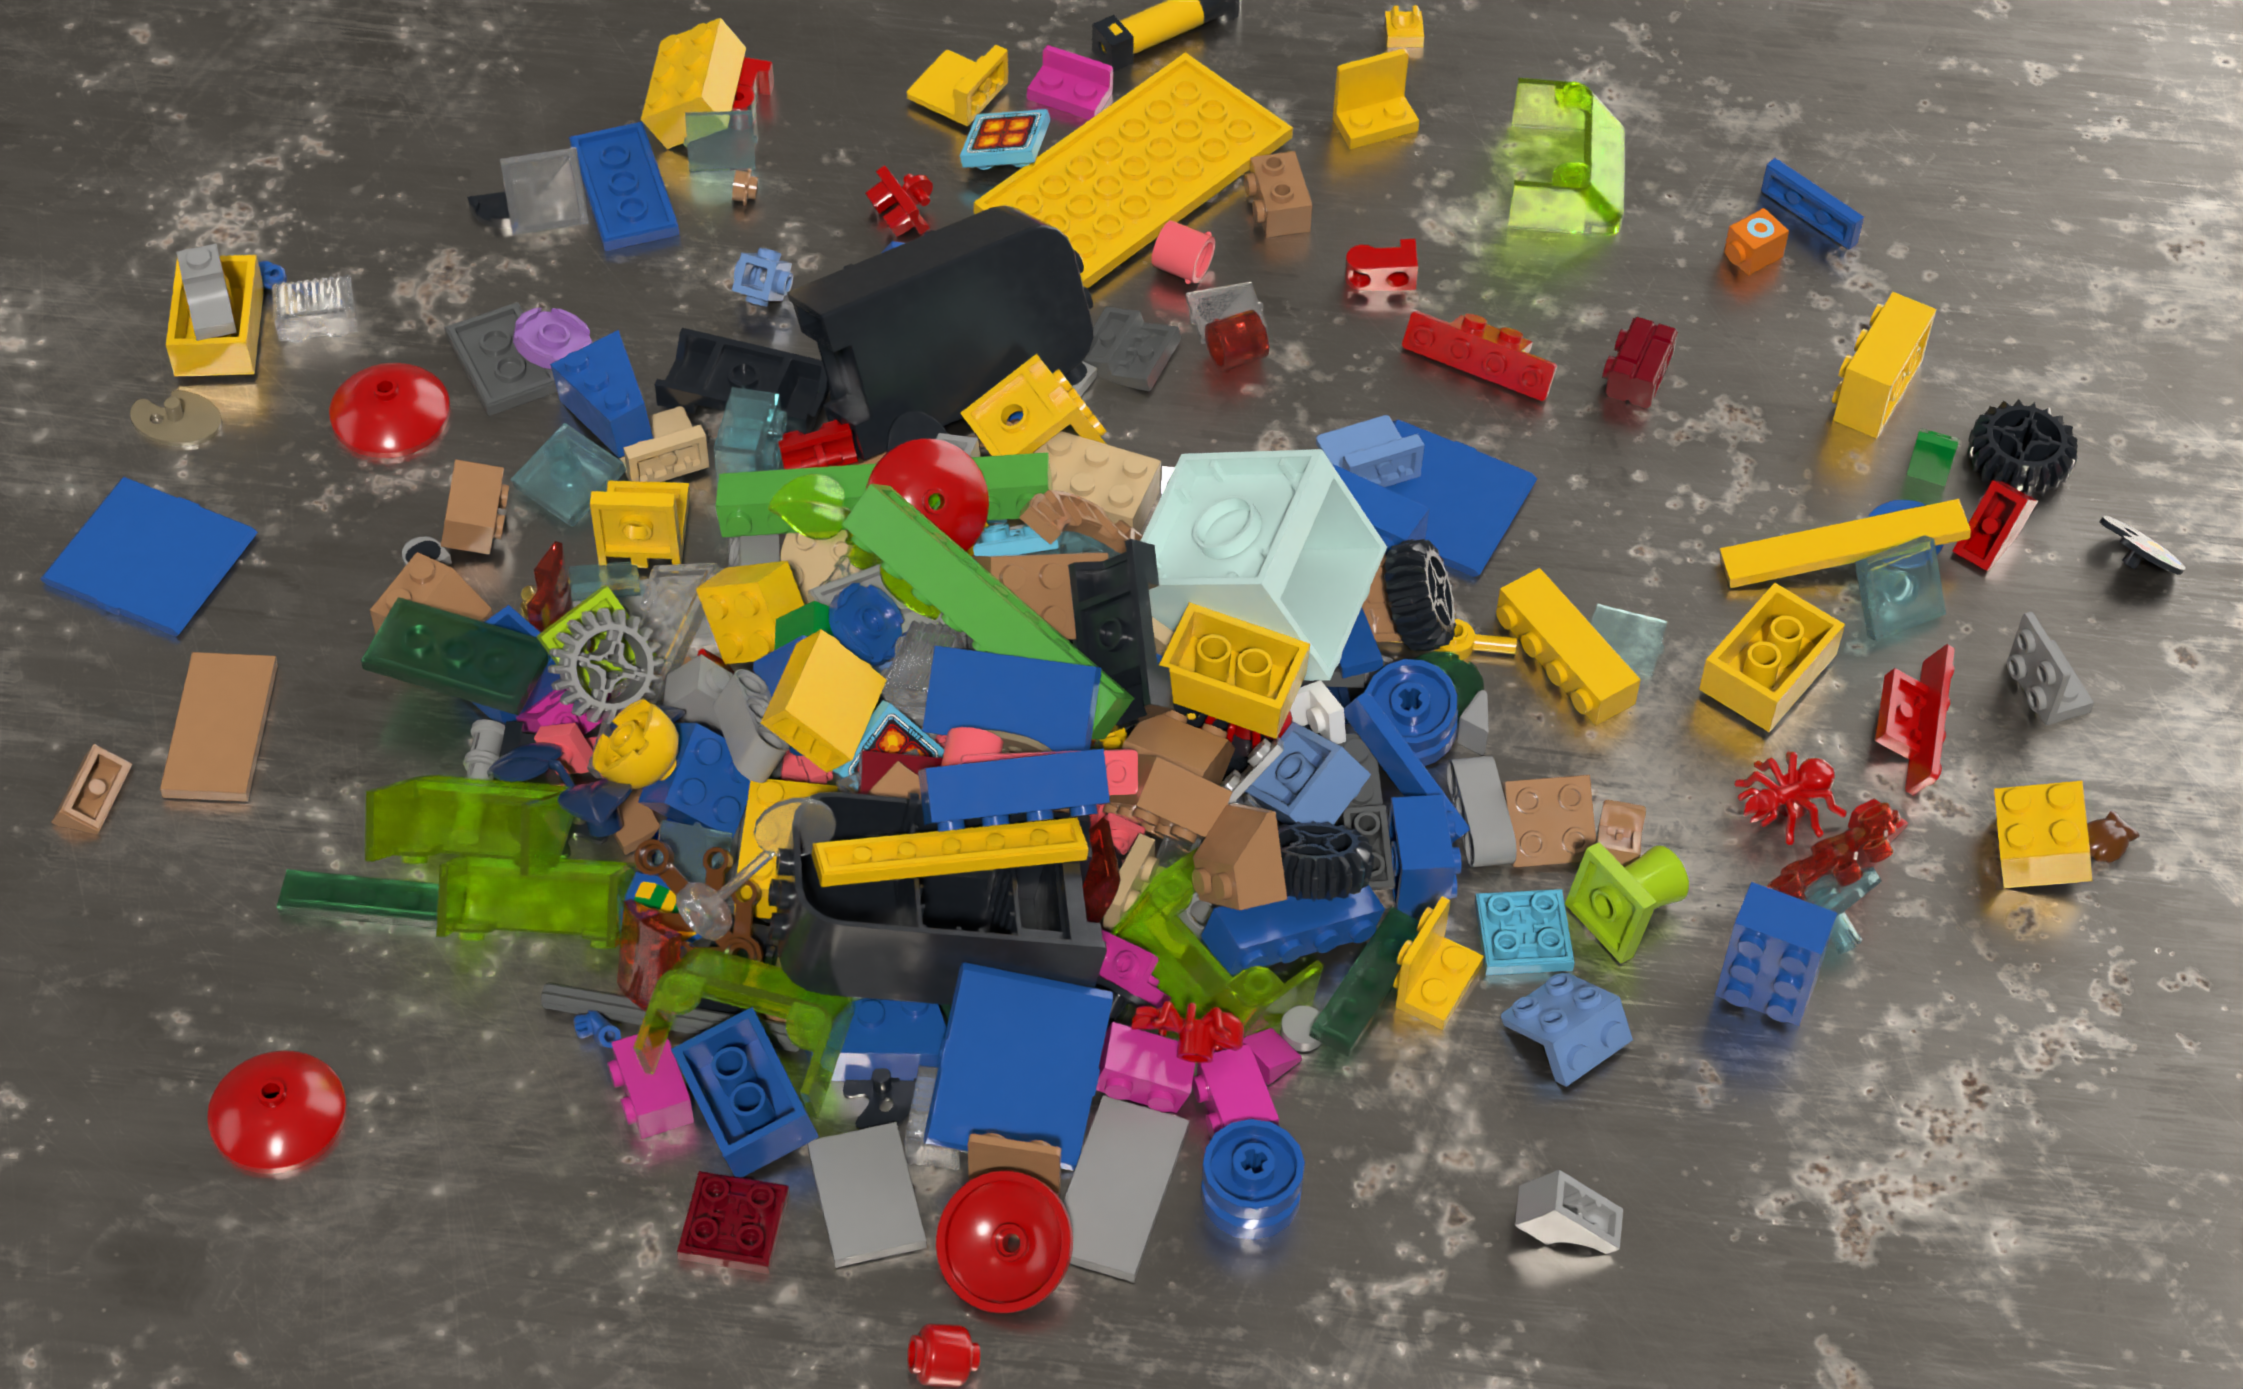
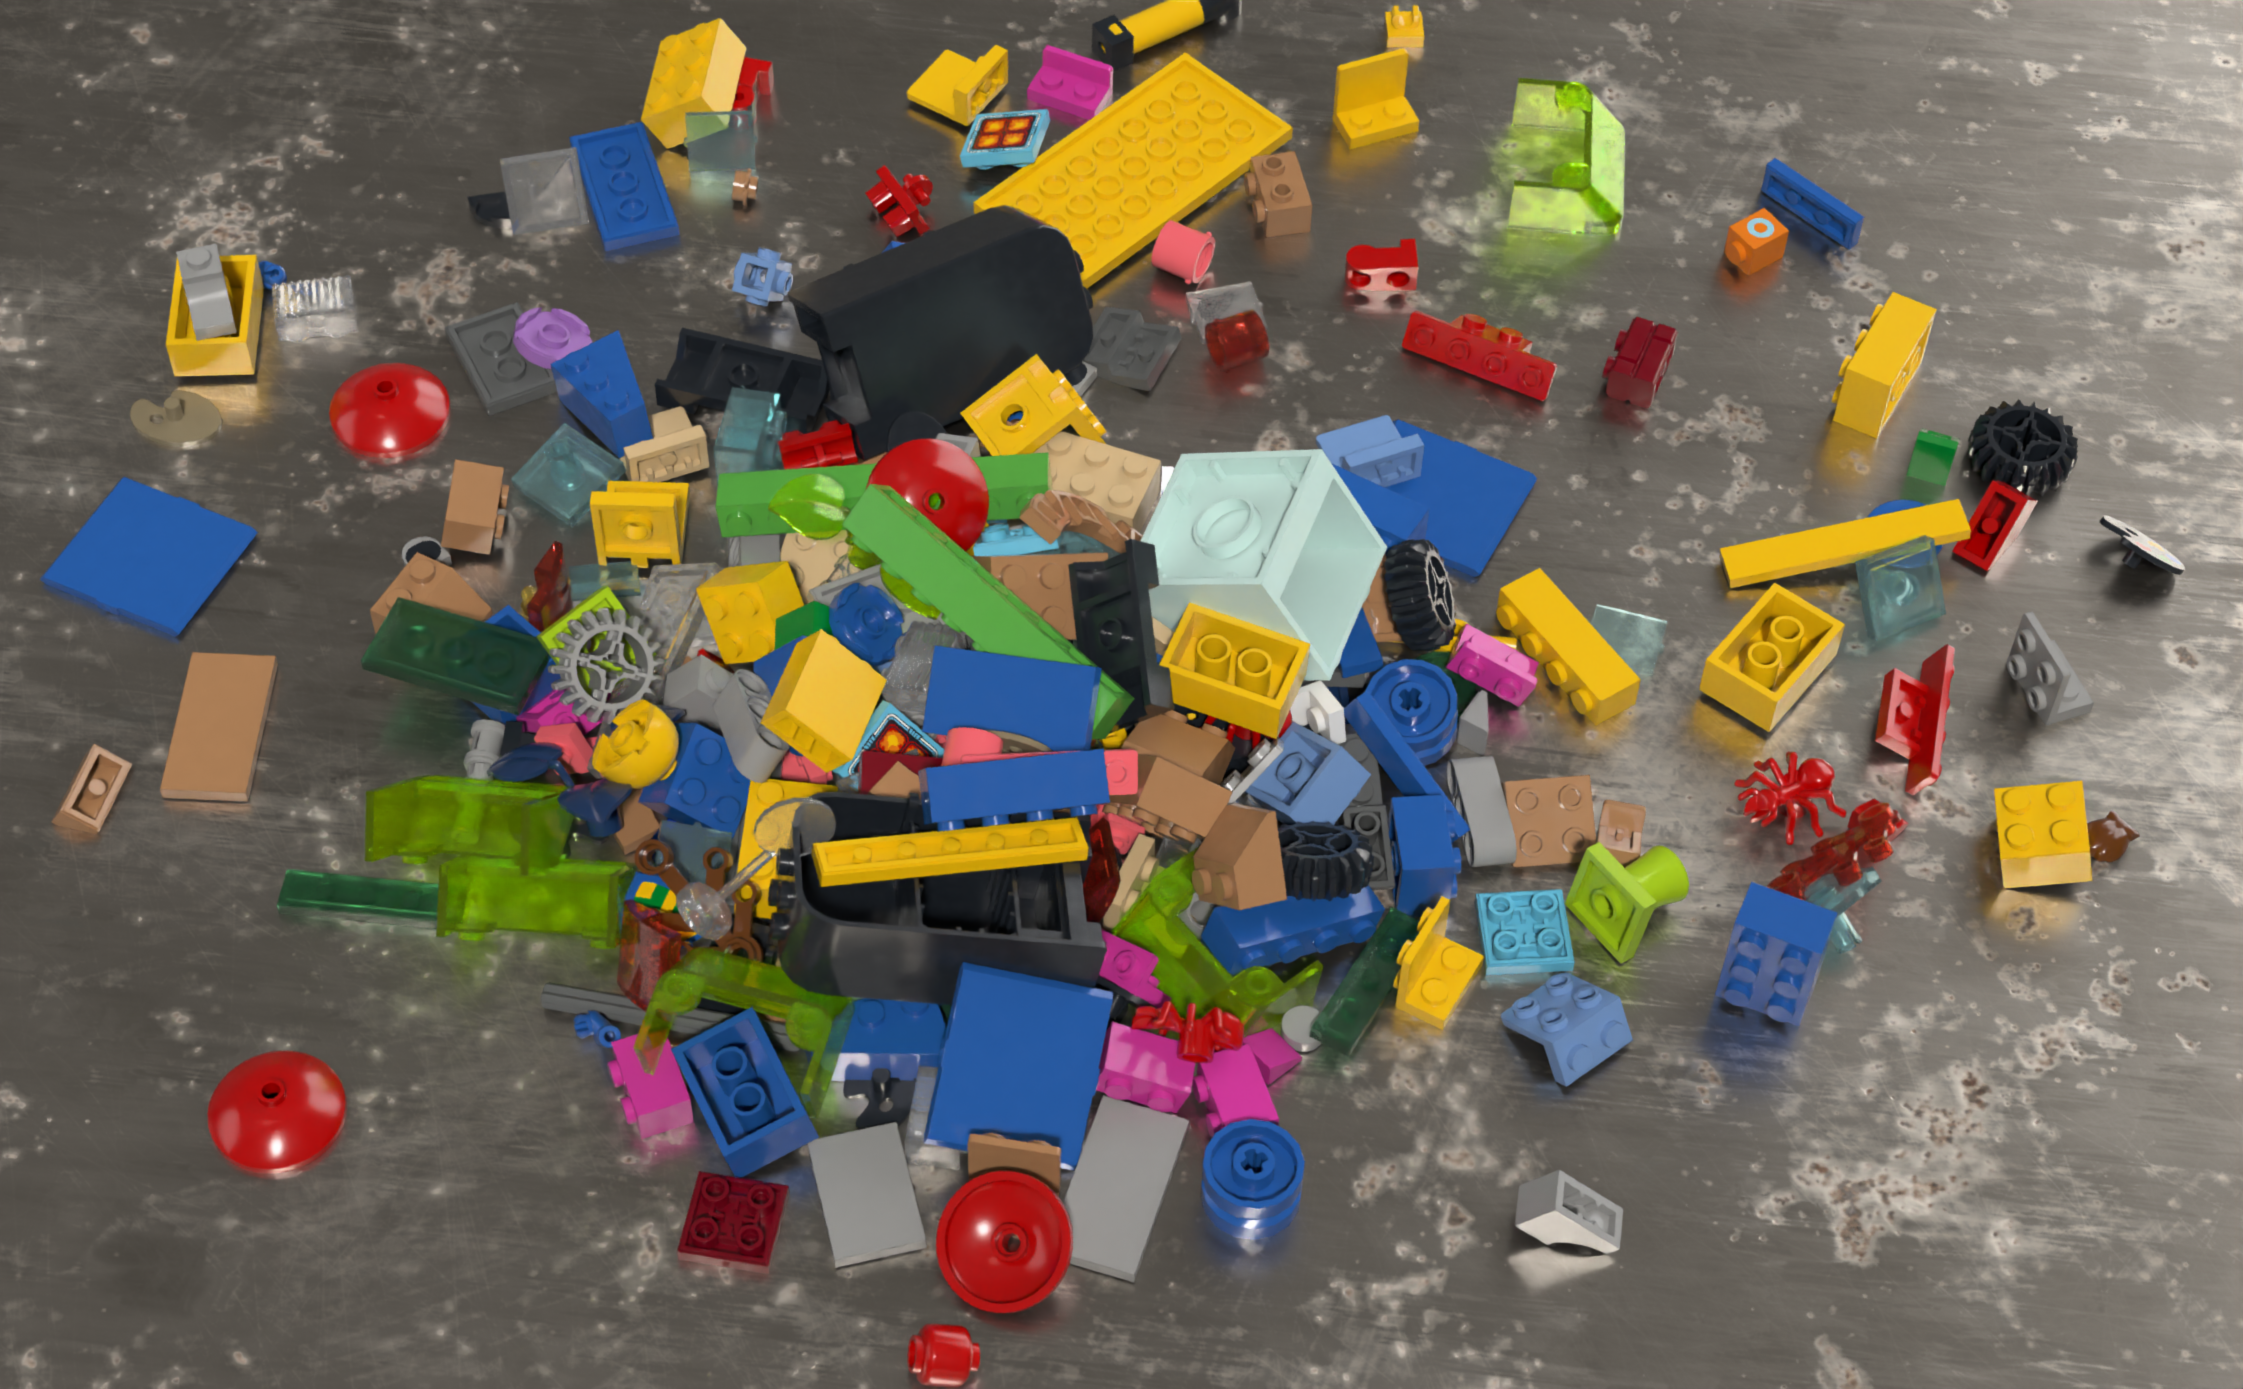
none -> dark pink bracket [1446,623,1539,707]

